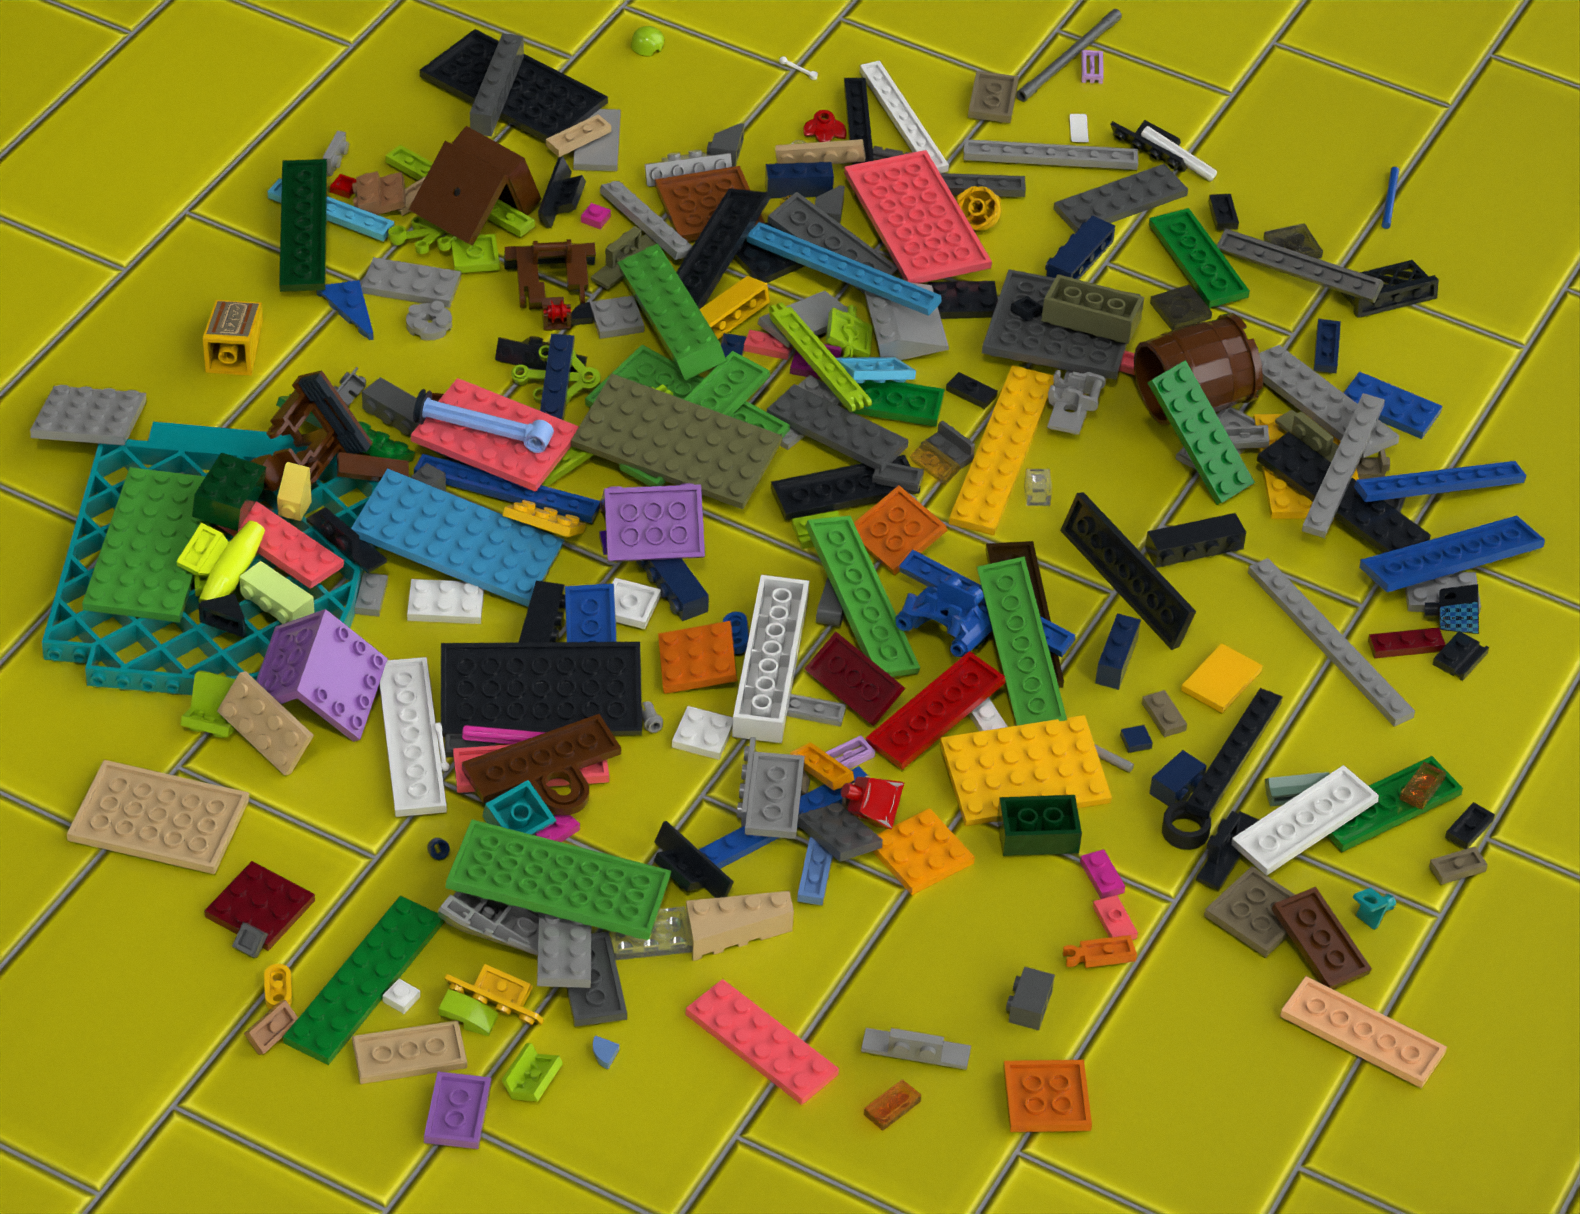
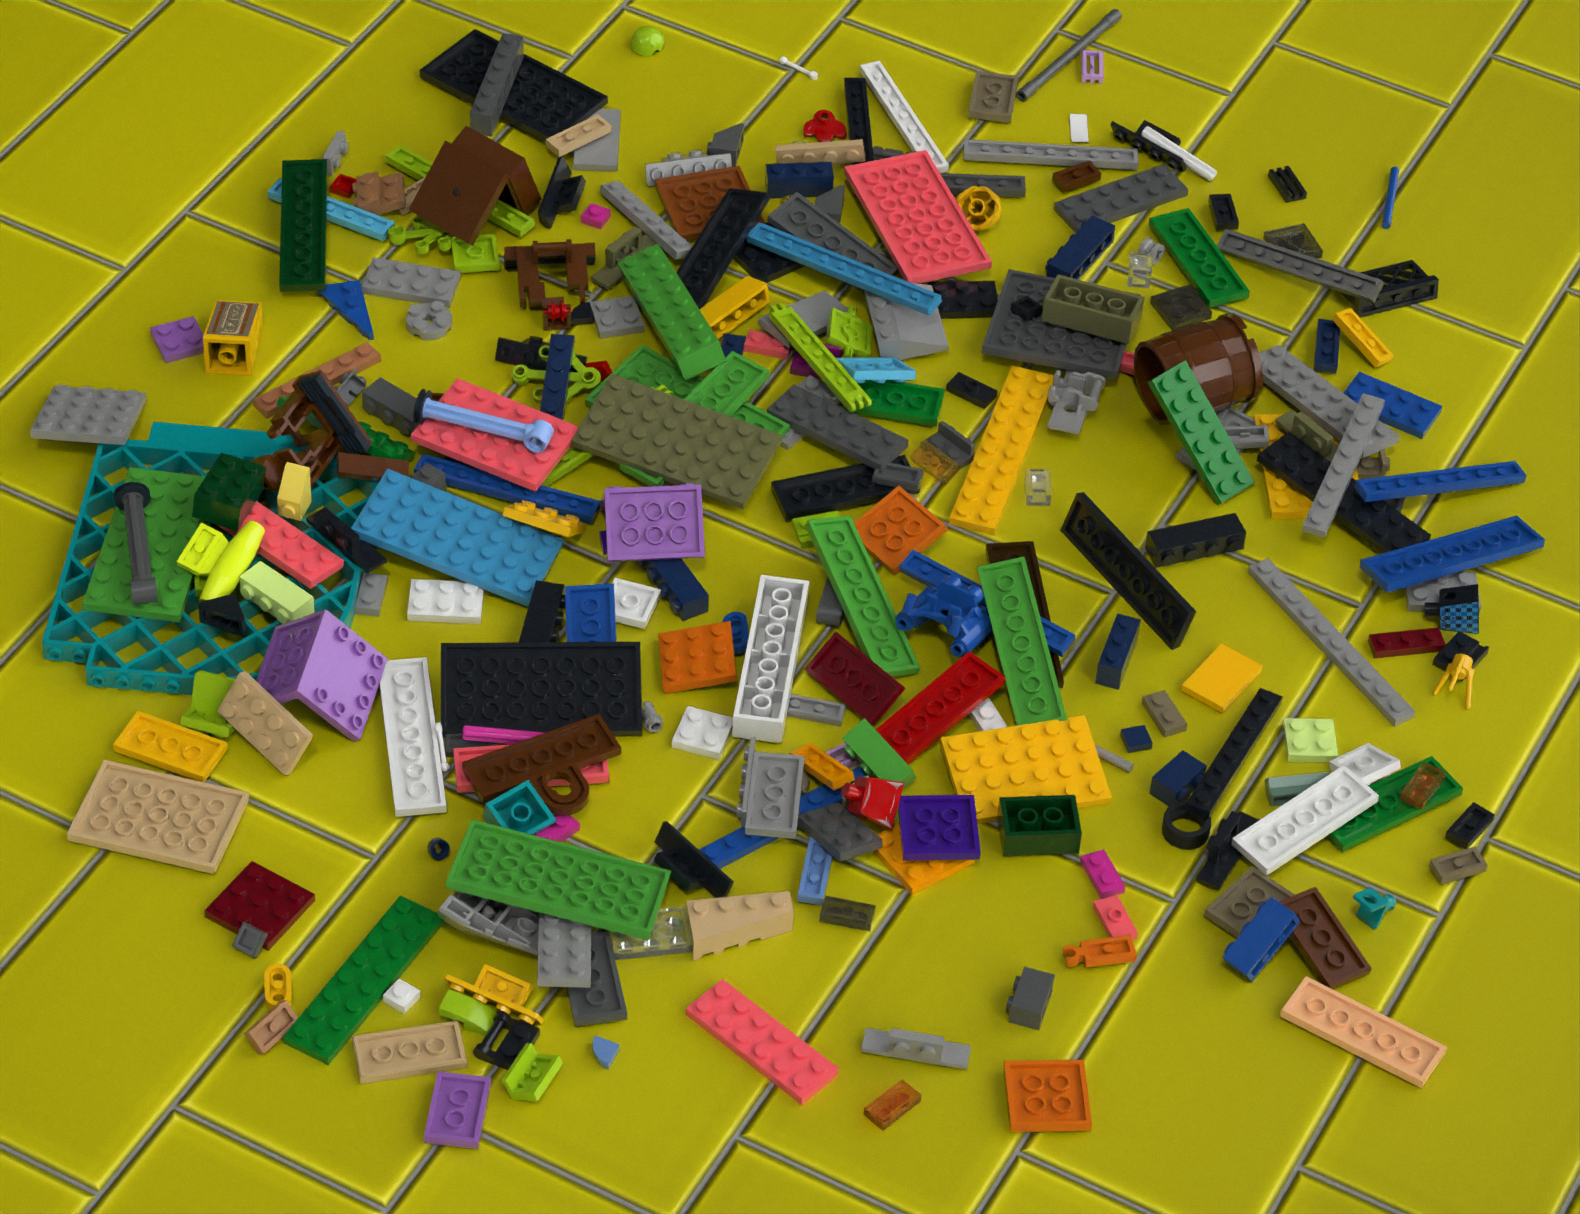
none -> dark grey piece [113,482,158,605]
none -> yellow plate [113,711,228,782]
none -> medium lavender plate [150,316,204,363]
none -> nougat plate [253,342,381,419]
none -> black plate [473,1011,540,1070]
none -> red tile [585,361,612,382]
none -> clear smoke plate [819,896,876,931]
none -> bright green brick [842,718,917,791]
none -> dark purple plate [898,795,981,861]
none -> reddish brown plate [1052,161,1101,193]
none -> clear brick [1127,252,1152,288]
none -> light grey wheel [1137,237,1165,265]
none -> blue brick [1223,896,1300,983]
none -> black tile [1268,166,1307,203]
none -> yellowish green plate [1283,718,1338,762]
none -> white plate [1329,743,1401,786]
none -> yellow plate [1332,308,1394,367]
none -> yellow plant [1433,654,1475,710]

